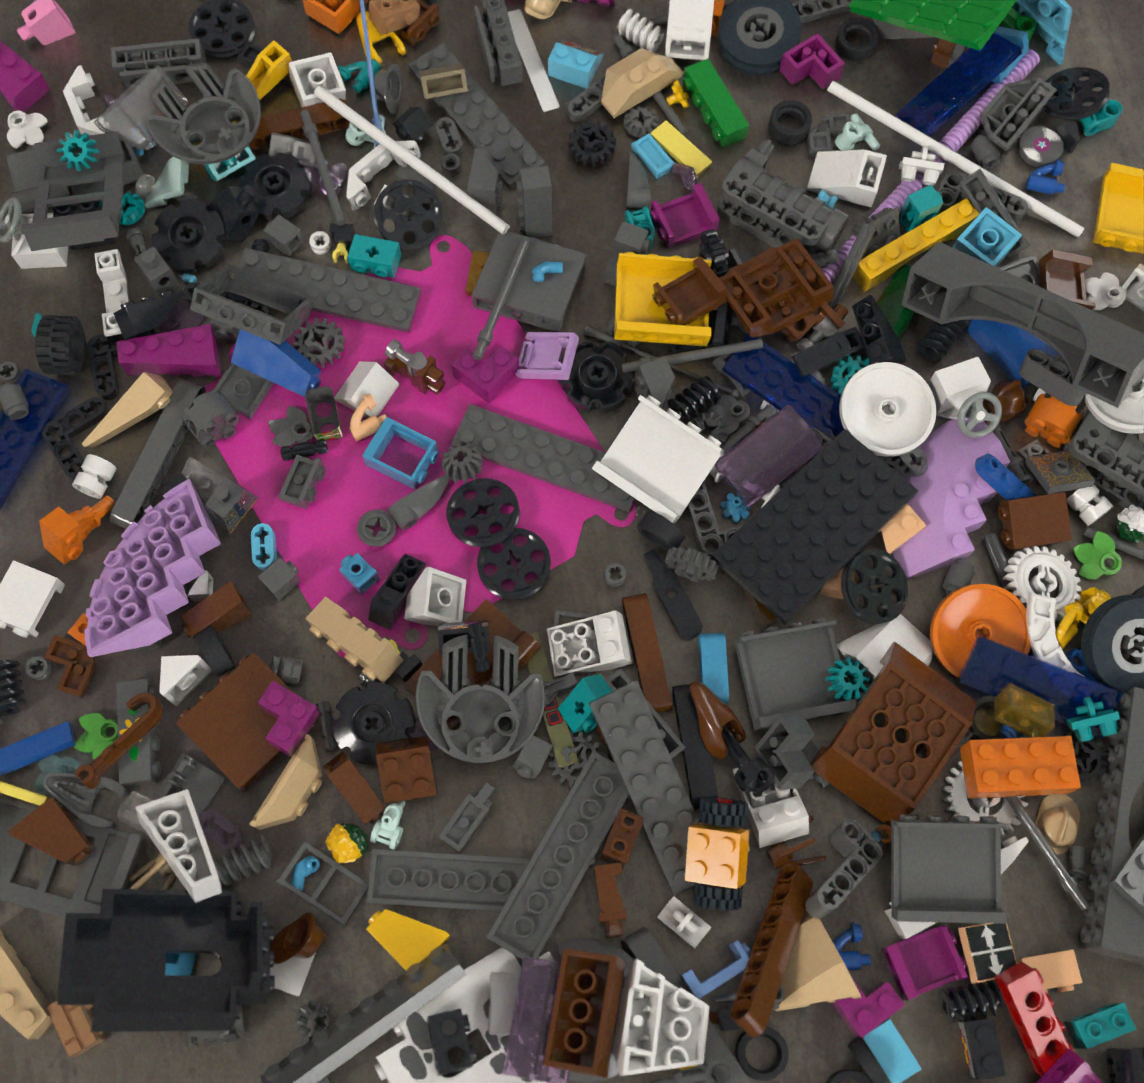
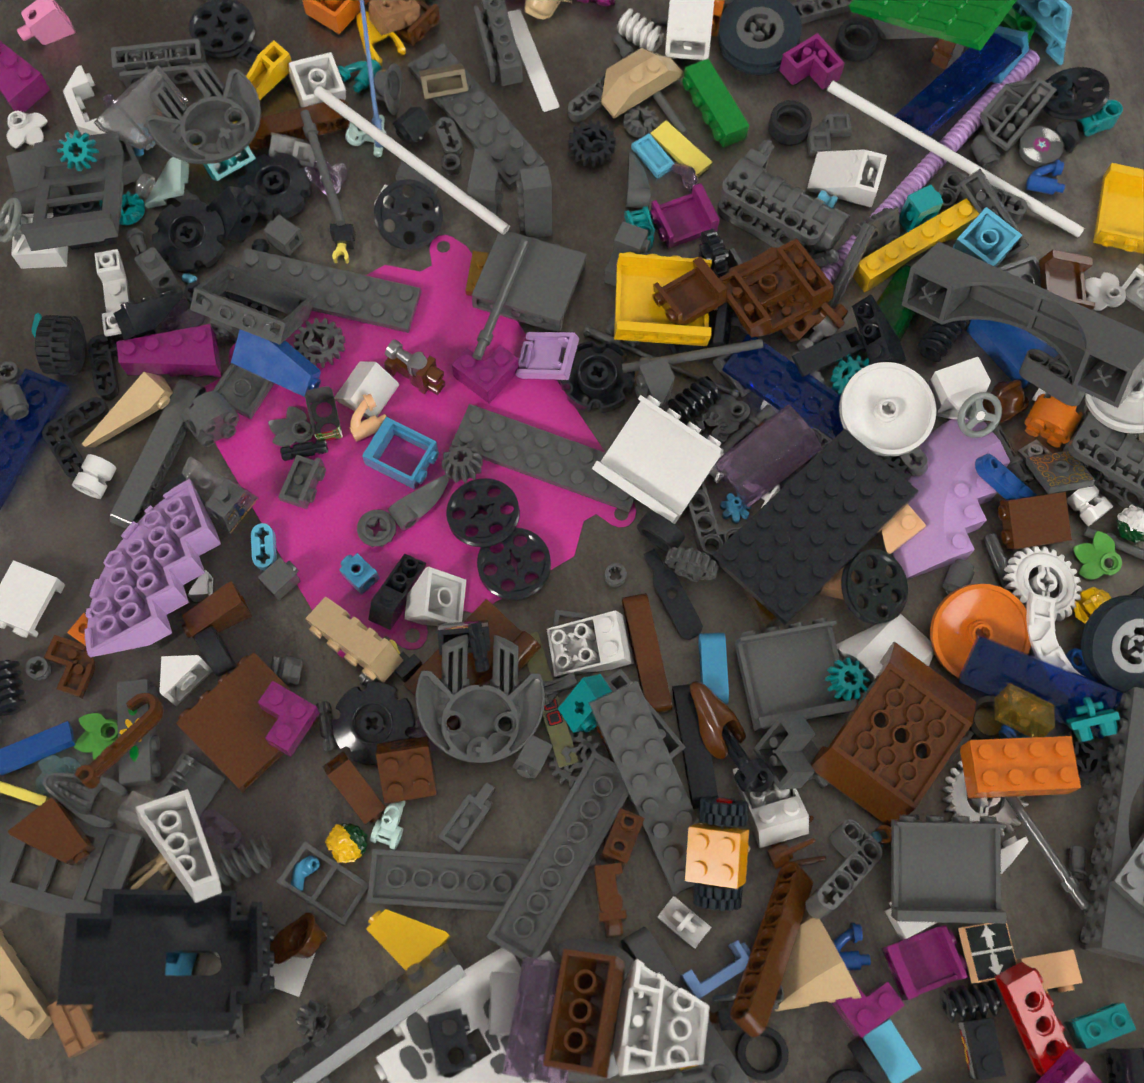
orange brick [39,495,115,565] -> none
tan wedge [250,734,322,830] -> none
white bush [309,231,331,255] -> none
white slope [346,141,421,212] -> none
teal brick [347,234,402,278] -> none
dark azure arm [531,261,563,282] -> none
medium azure slope [548,40,604,89] -> none
yellow plant [667,80,690,108] -> none
light aqua piece [835,113,880,151] -> none
white hips [899,146,944,186] -> none
tan piece [1035,794,1080,854] -> none
yellow plant [1055,602,1084,649] -> none

